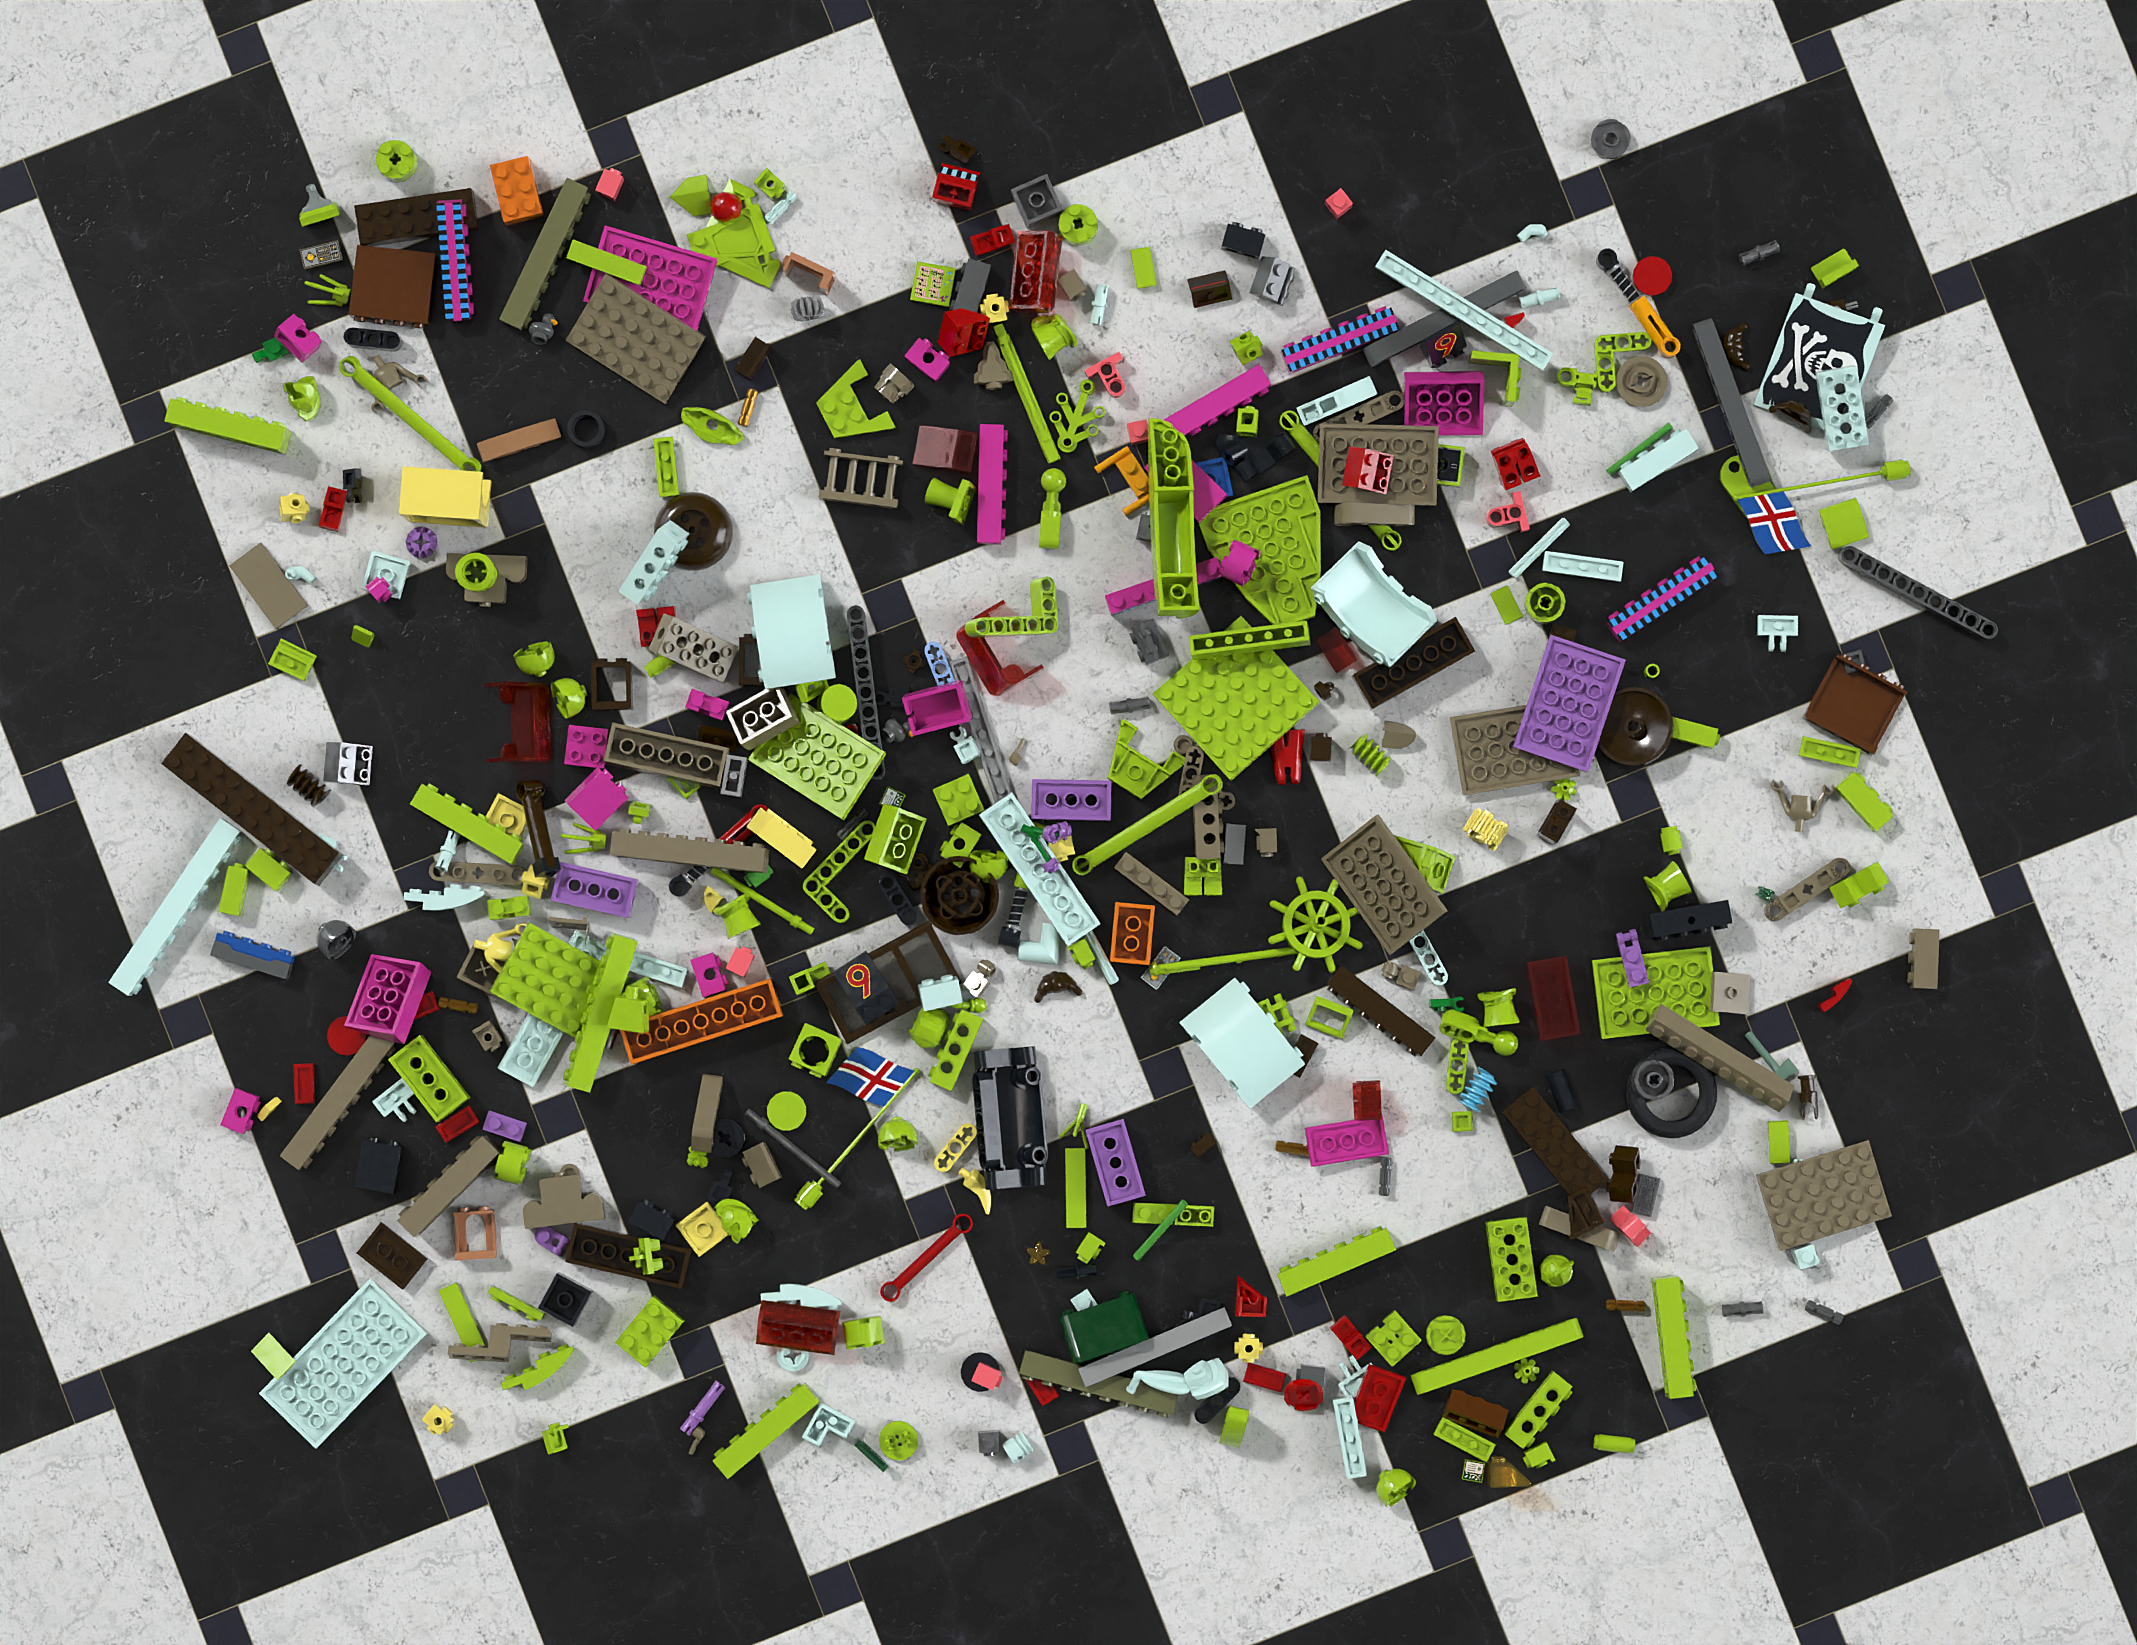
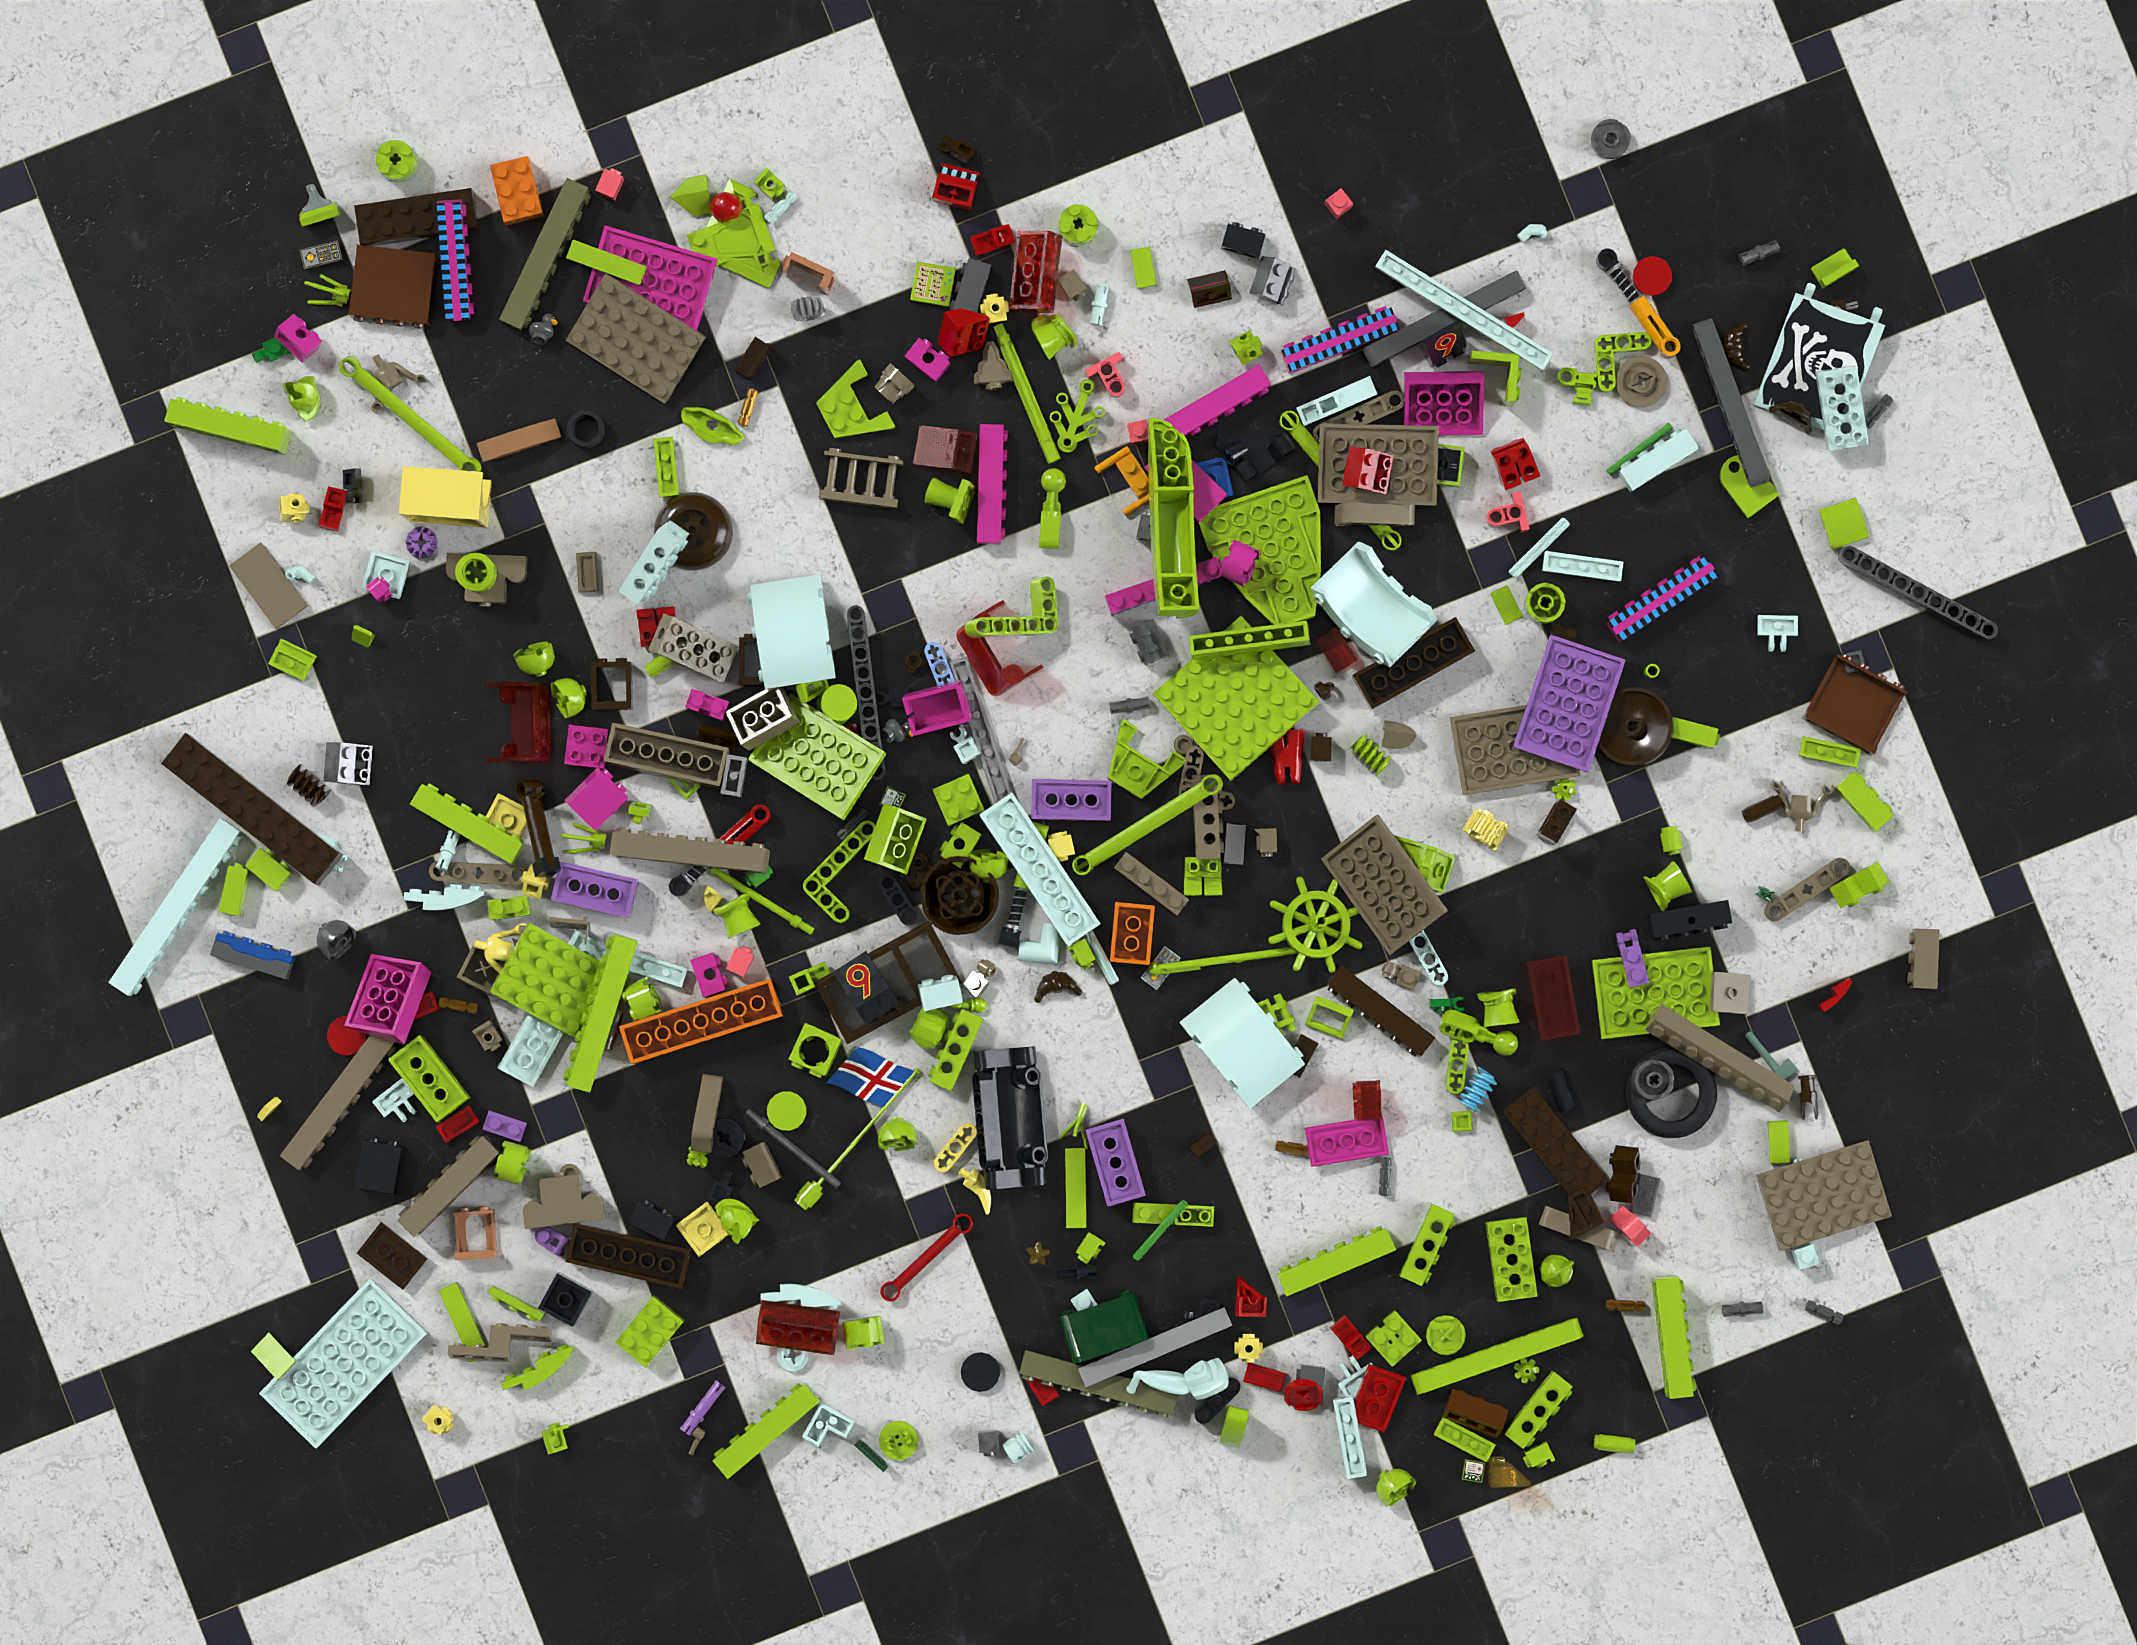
dark pink brick [220,1088,261,1134] -> none
red tile [294,1063,316,1104] -> none
black beam [343,327,403,352] -> none
lime torso [607,985,649,1033] -> none
lime hips [629,1238,663,1274] -> none
light yellow brick [746,808,816,868] -> none
coral brick [971,1362,1003,1390] -> none
flat silver brick [1011,174,1063,229] -> none
medium lavender plant [1020,821,1072,874] -> none
lime brick [1237,406,1259,437] -> none
light aqua pin [1519,287,1560,309] -> none
flag [1733,459,1911,554] -> none
none -> dark tan tile [576,552,599,593]
none -> lime brick [1399,1203,1456,1286]
none -> dark brown piece [1741,795,1783,823]

